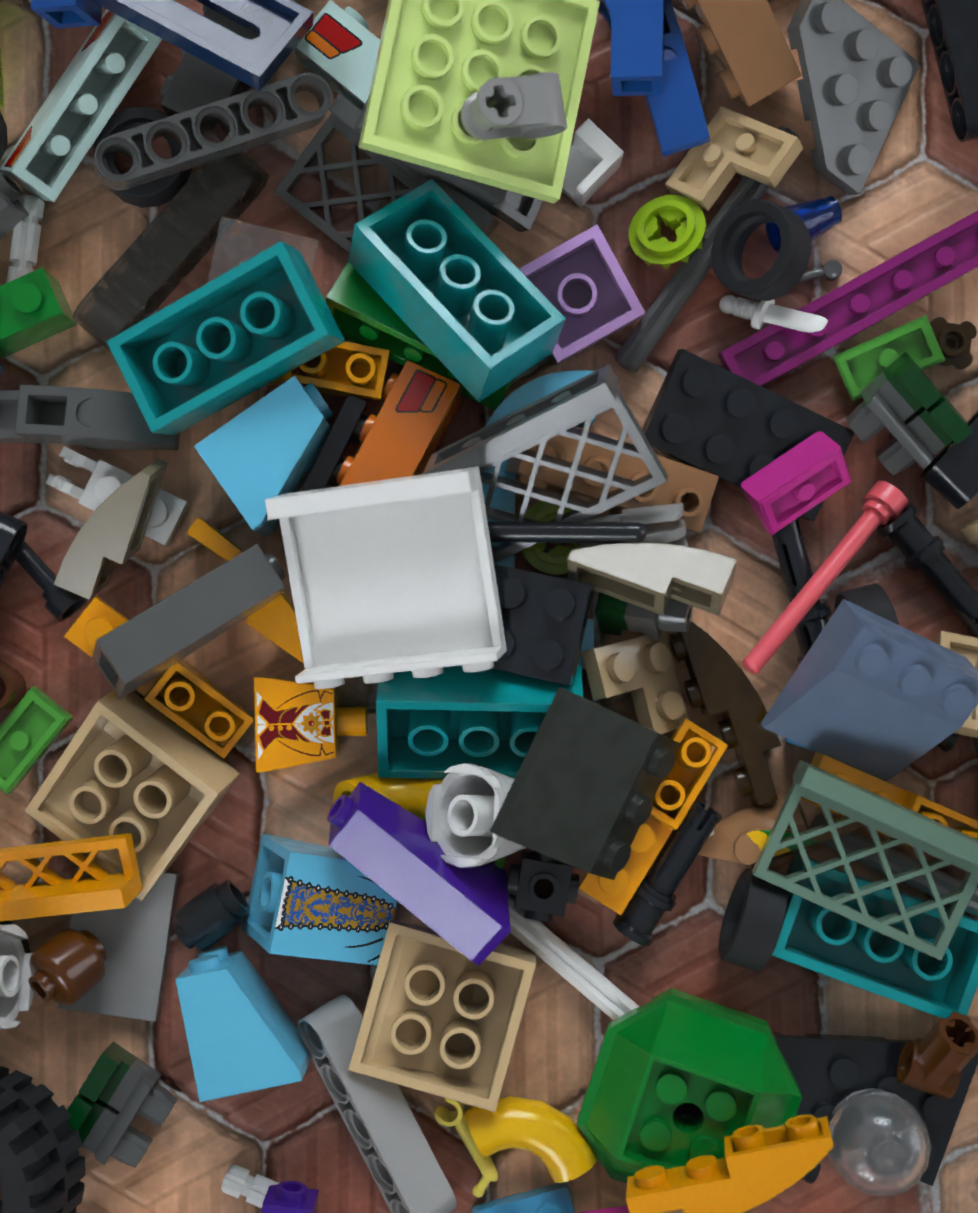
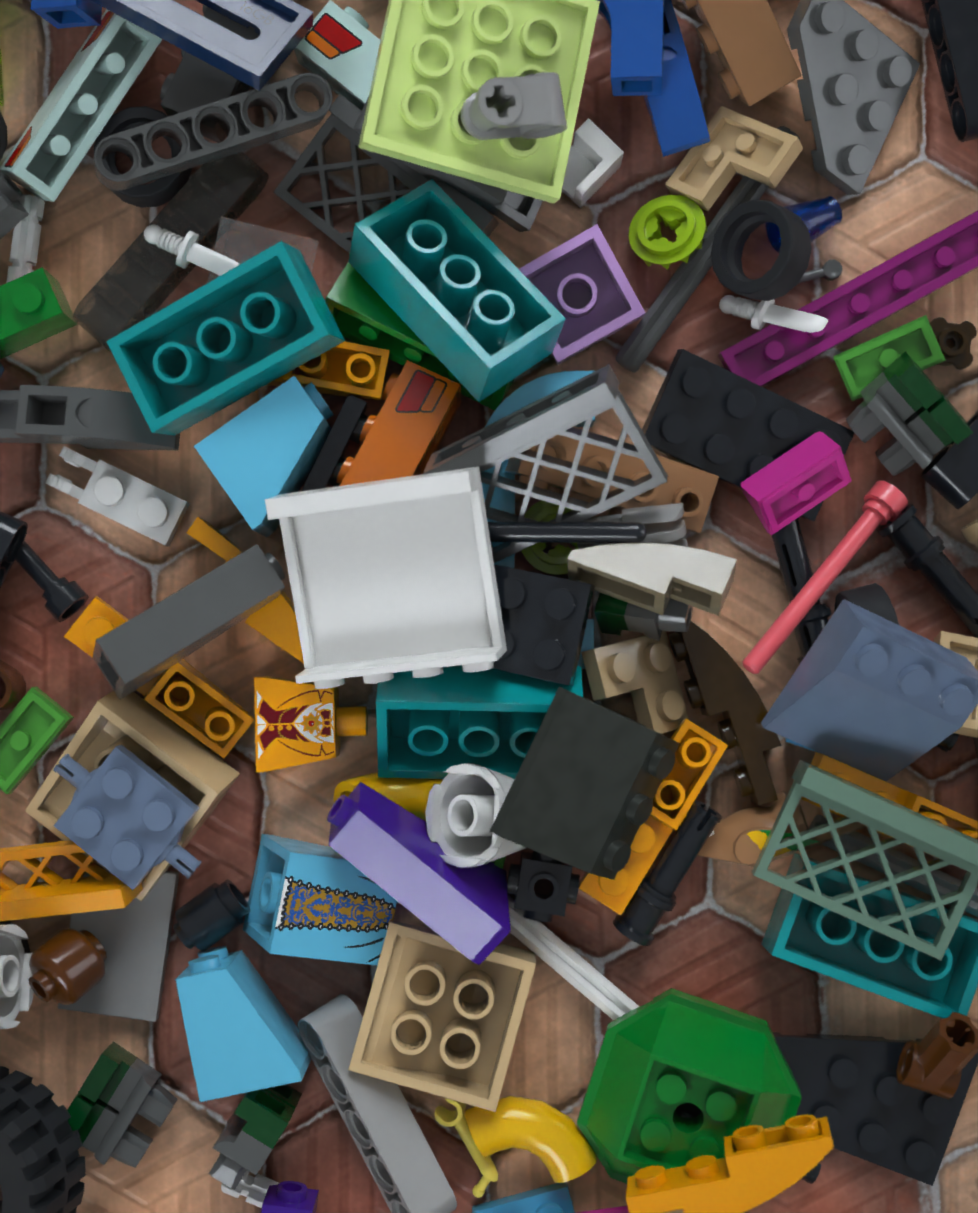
dark tan slope [53,459,168,600] -> none
black tyre [718,868,788,972] -> none
clear cylinder [828,1088,932,1198] -> none
none -> sand blue plate [53,744,202,890]
none -> white piece [144,224,240,276]
none -> hips [209,1084,302,1190]

